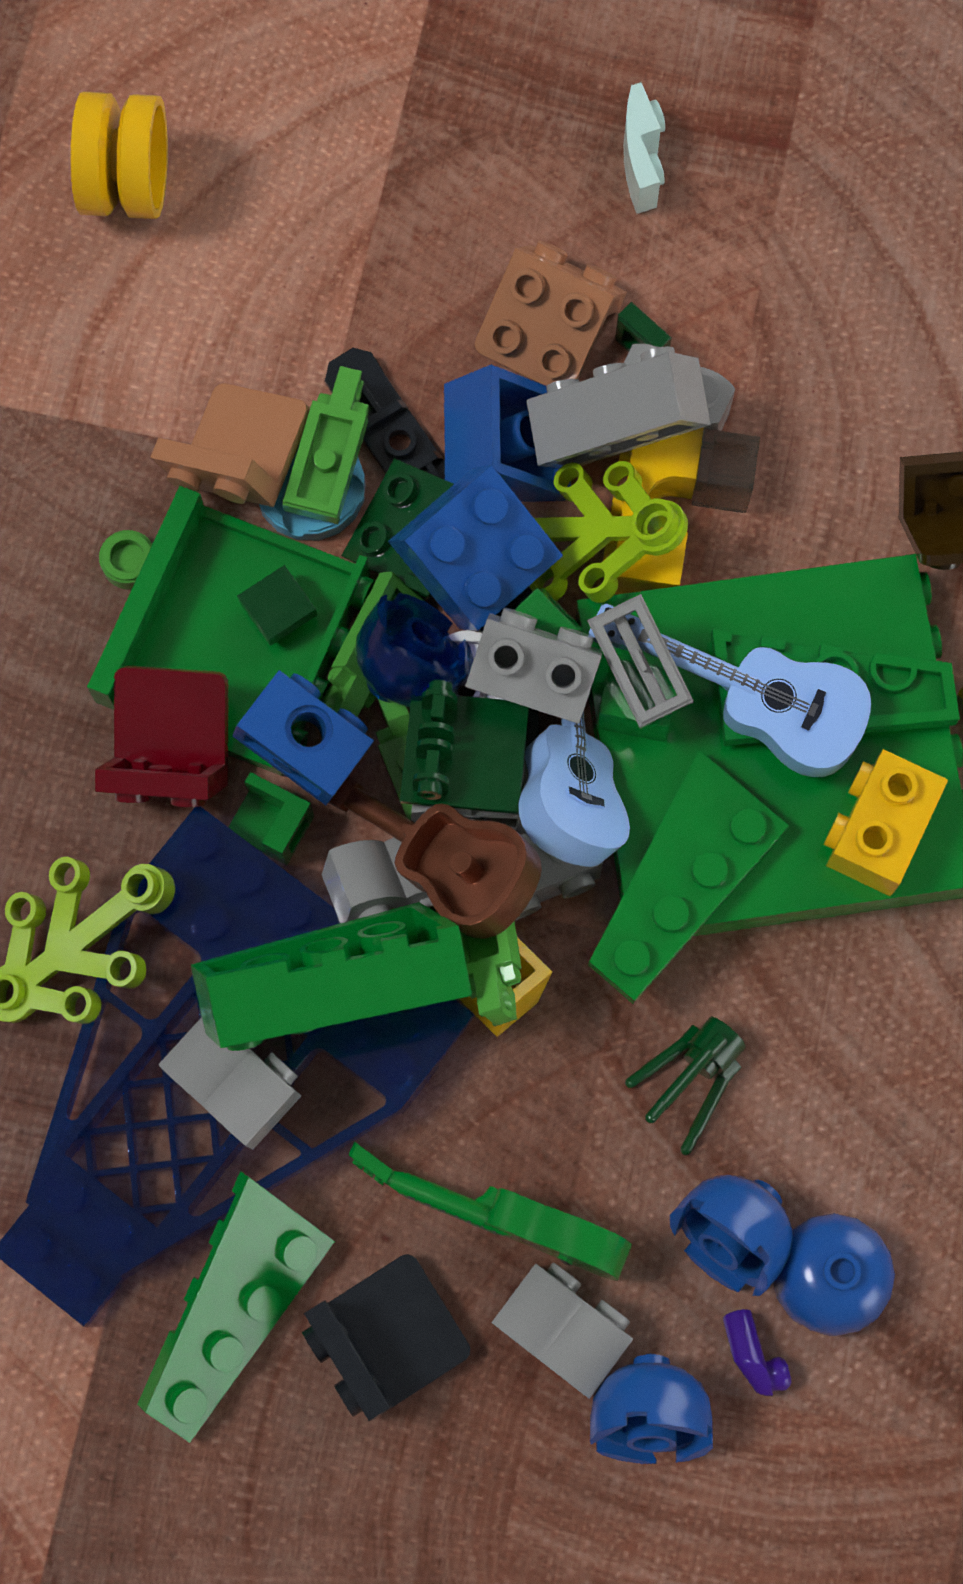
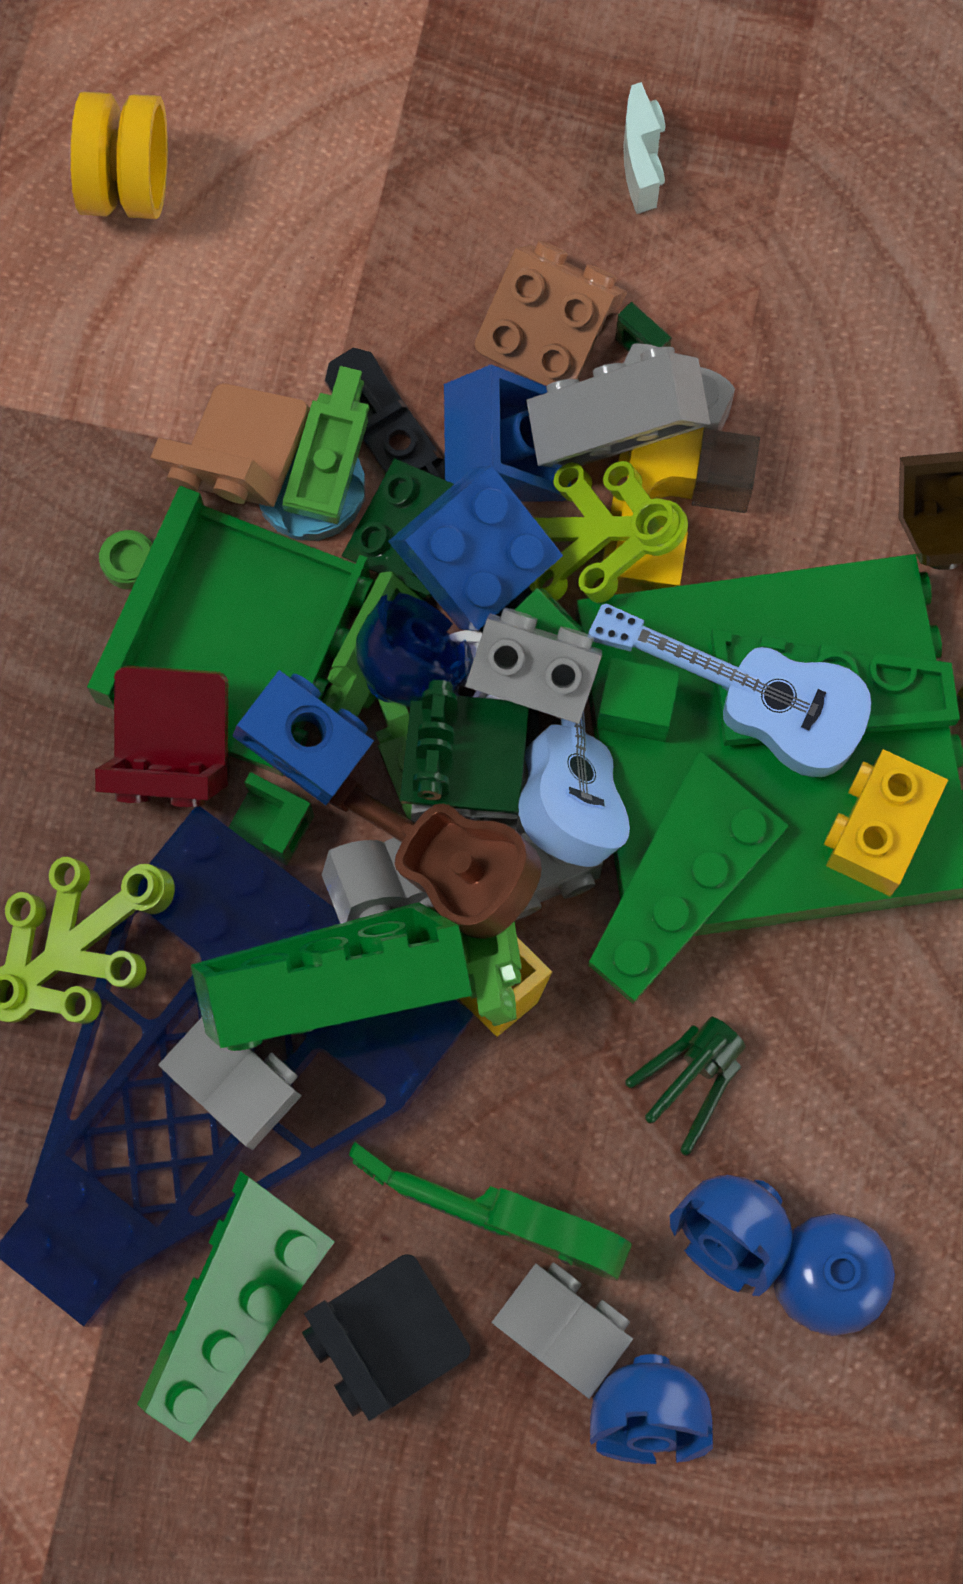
dark green tile [237,565,317,646] -> none
light grey tile [587,594,694,728] -> none
dark purple arm [723,1309,791,1396] -> none

